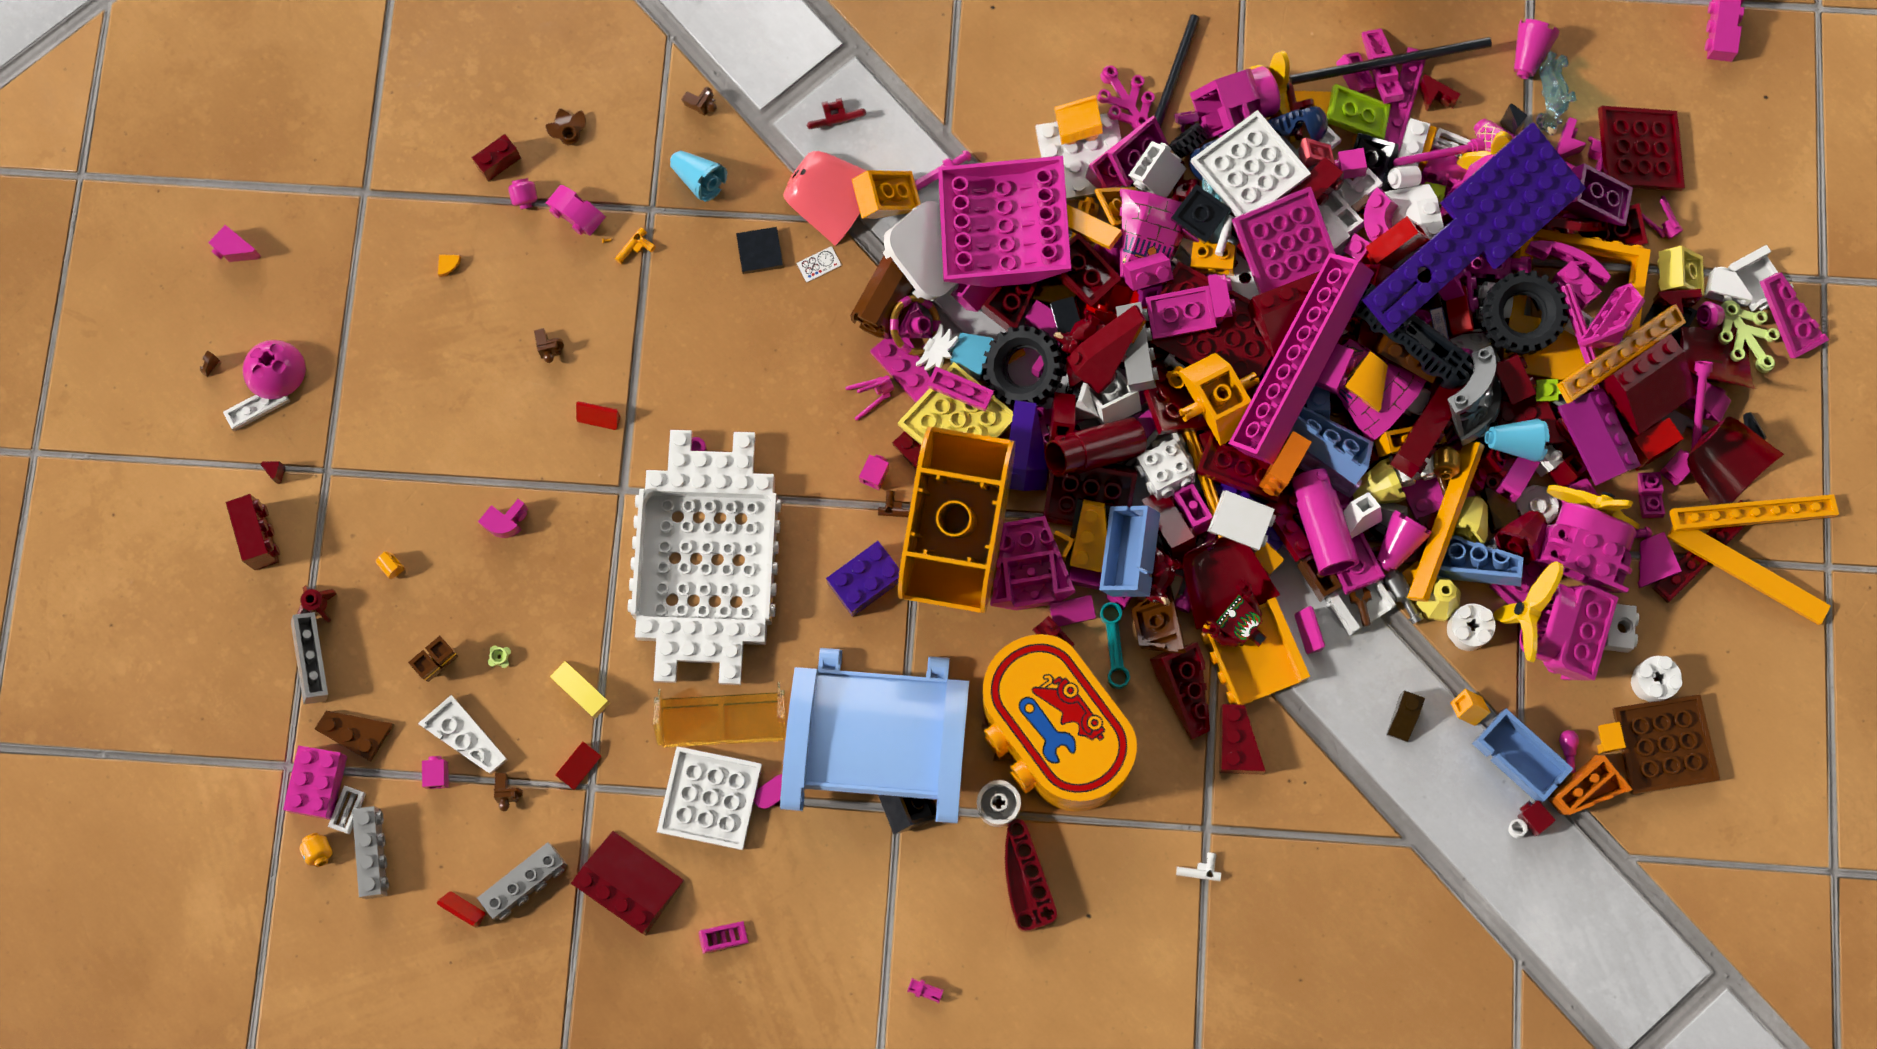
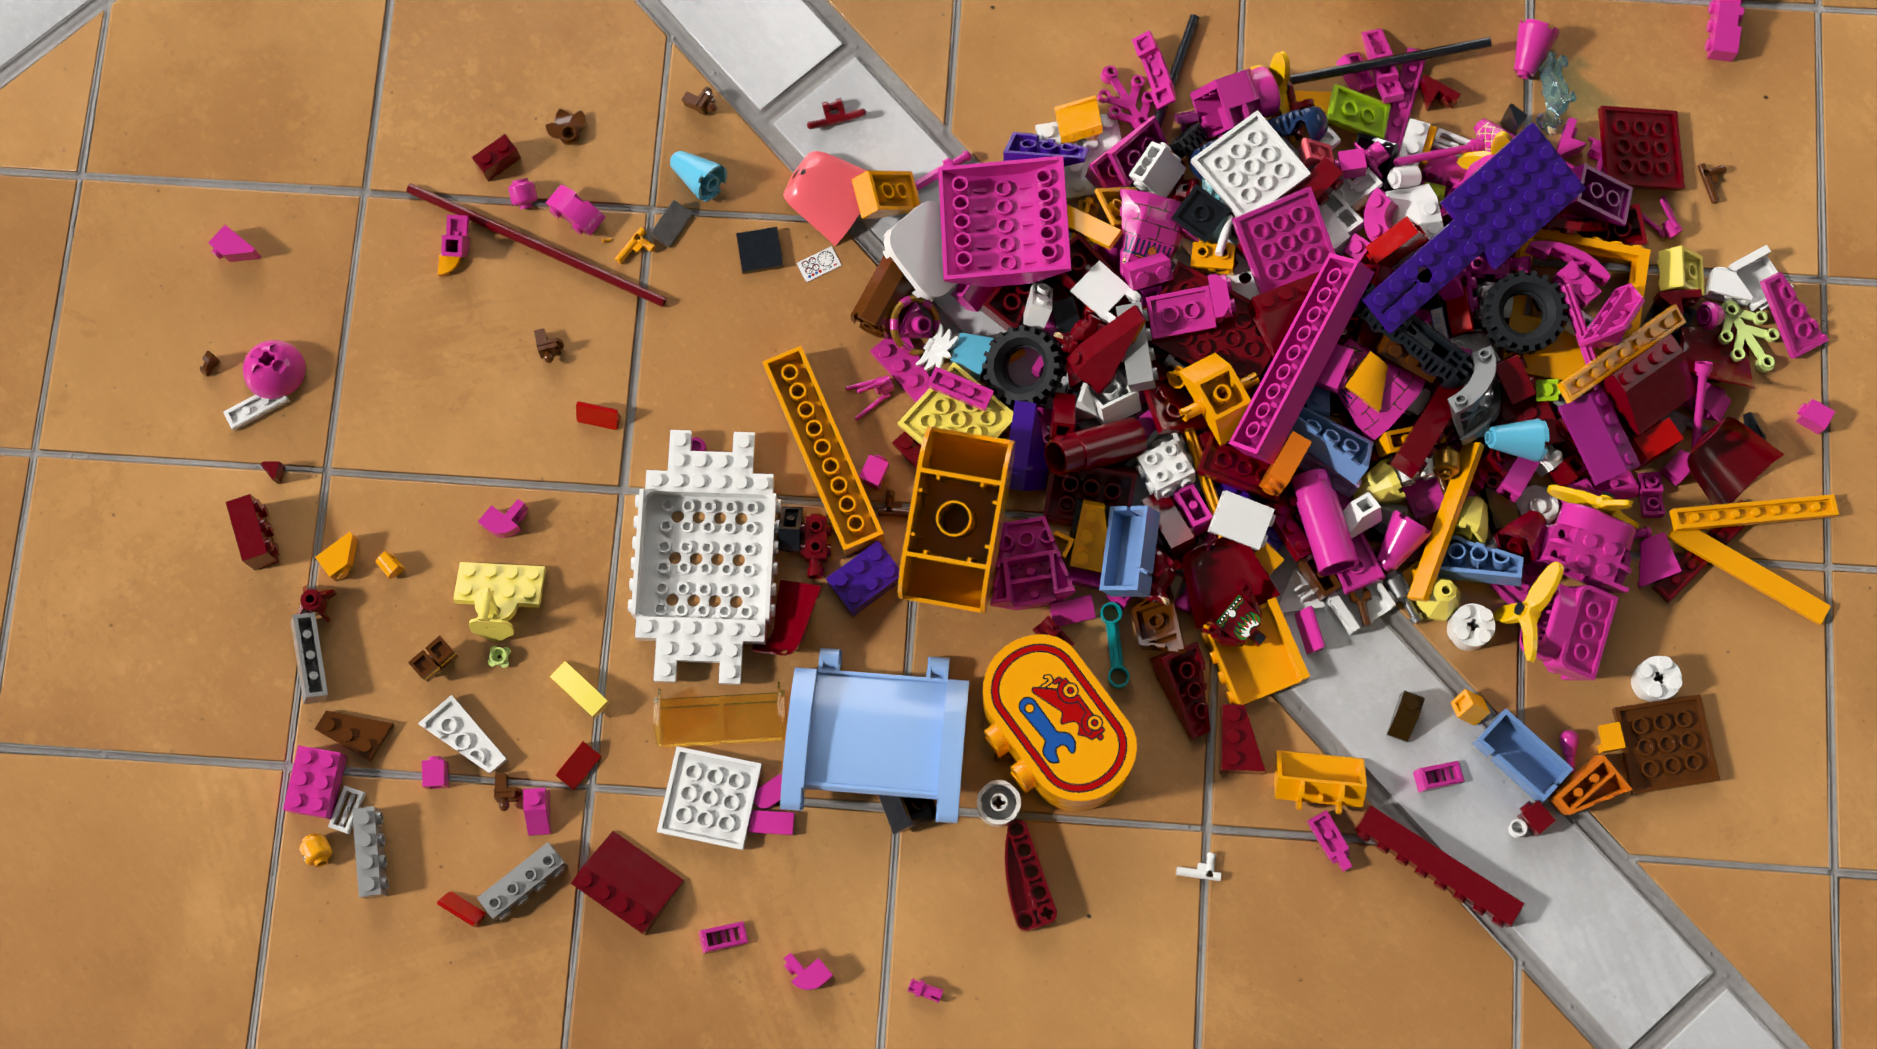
white brick [1604,604,1639,653] -> none
none -> light orange slope [315,532,358,581]
none -> dark red piece [406,183,667,307]
none -> dark pink brick [441,214,470,257]
none -> light yellow plate [453,562,546,642]
none -> dark pink slope [523,788,551,836]
none -> flat silver slope [651,200,692,248]
none -> dark pink tile [749,810,795,836]
none -> dark red piece [752,580,822,656]
none -> light orange brick [762,346,885,556]
none -> black slope [778,506,803,552]
none -> dark pink brick [784,952,834,990]
none -> dark red brick [801,514,831,579]
none -> dark purple wedge [1003,132,1089,167]
none -> white slope [1023,282,1053,330]
none -> white flag [1070,261,1141,324]
none -> dark pink slope [1132,30,1176,110]
none -> light orange piece [1274,750,1367,814]
none -> white piece [1279,570,1324,613]
none -> dark pink hinge [1307,810,1352,872]
none -> dark pink wheel [1354,141,1390,179]
none -> dark red brick [1354,805,1525,928]
none -> dark pink slope [1413,761,1465,793]
none -> dark pink slope [1590,471,1639,500]
none -> reddish brown hose [1697,163,1726,204]
none -> dark pink brick [1796,399,1836,435]

